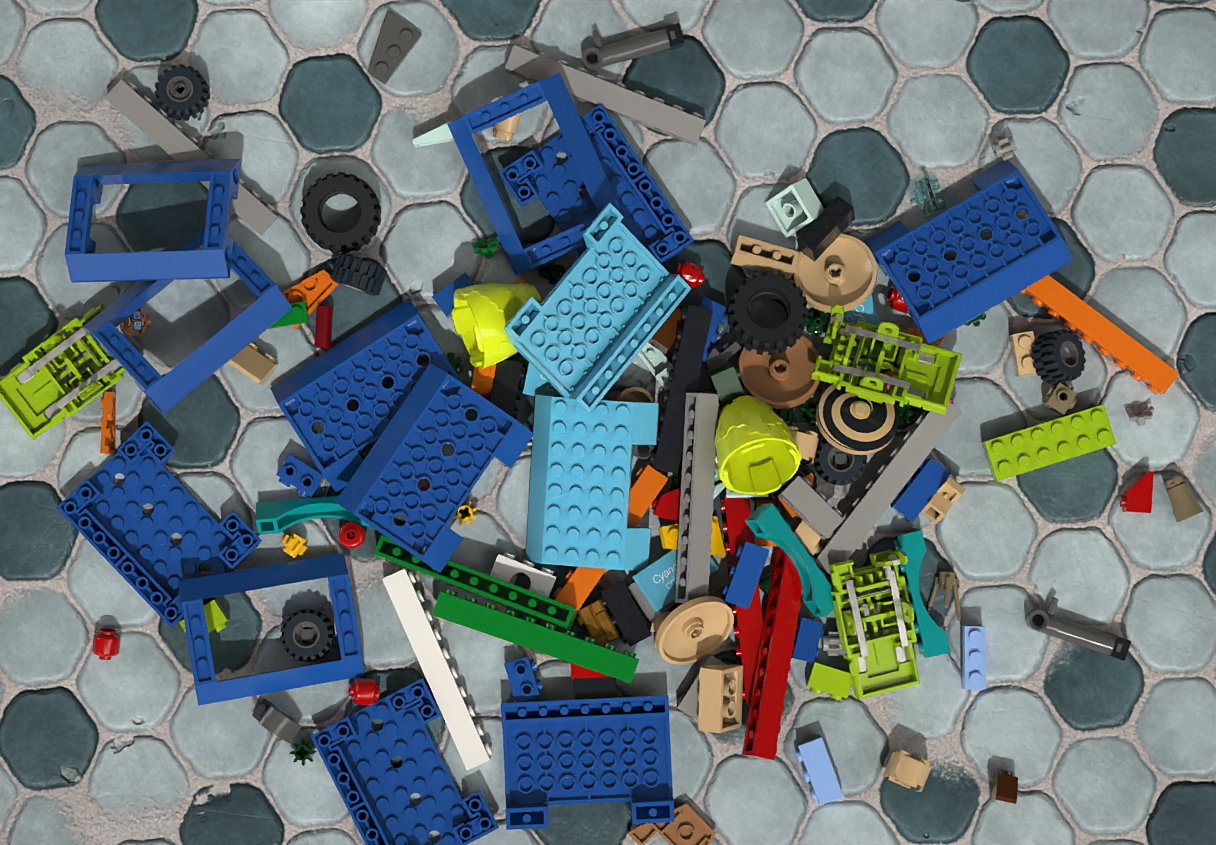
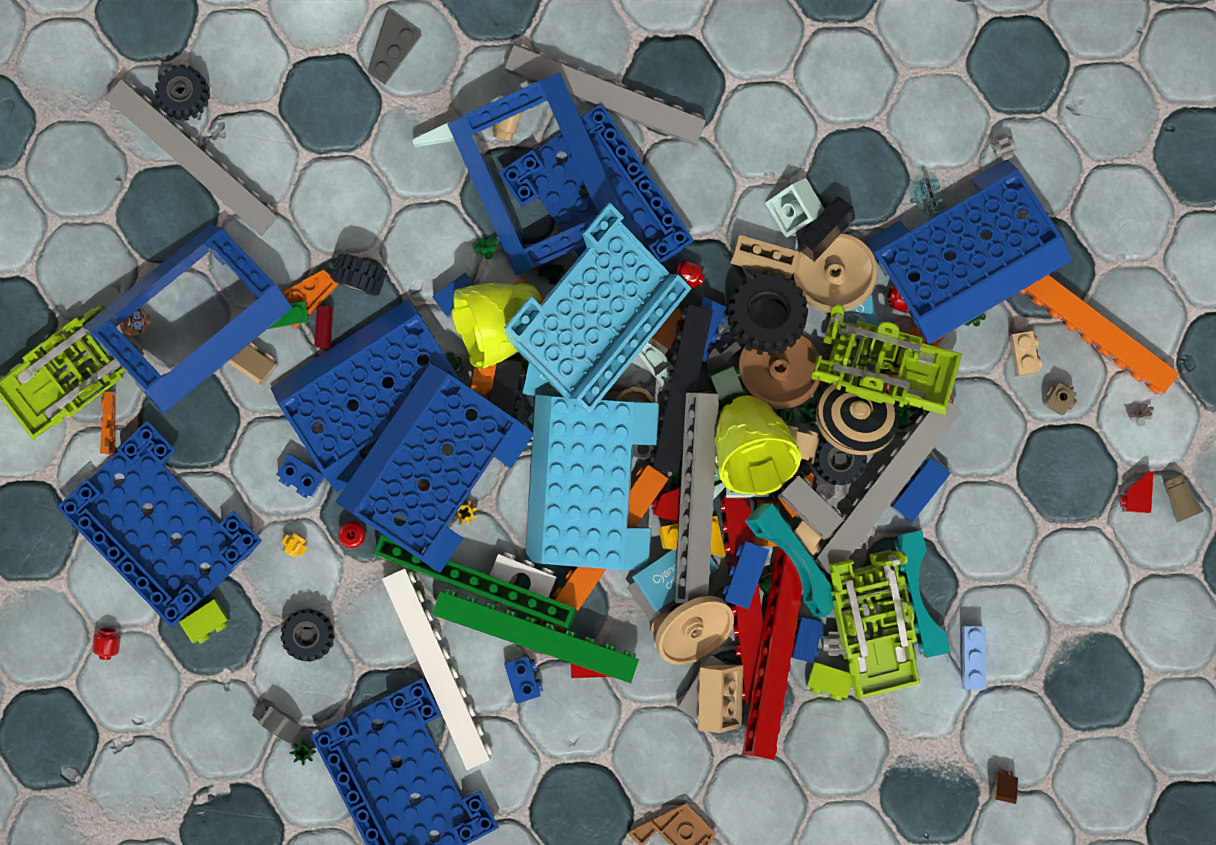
blue slope [65,159,241,283] -> none
blue slope [178,553,364,706] -> none
teal arch [255,496,370,535] -> none
black tyre [300,172,381,254] -> none
red head [348,677,380,706] -> none
blue slope [501,695,674,830] -> none
black brick [574,677,617,700] -> none
pearl gold brick [576,600,619,646] -> none
dark grey piece [582,23,684,71] -> none
black brick [599,580,652,647] -> none
light blue brick [795,736,844,805] -> none
dark green plant [806,310,830,336] -> none
tan brick [883,750,931,792] -> none
tan brick [921,477,966,524] -> none
dark tan plant [926,572,962,621] -> none
lime brick [982,404,1117,482] -> none
dark grey piece [1025,597,1131,661] -> none
black wheel [1031,329,1086,385] -> none

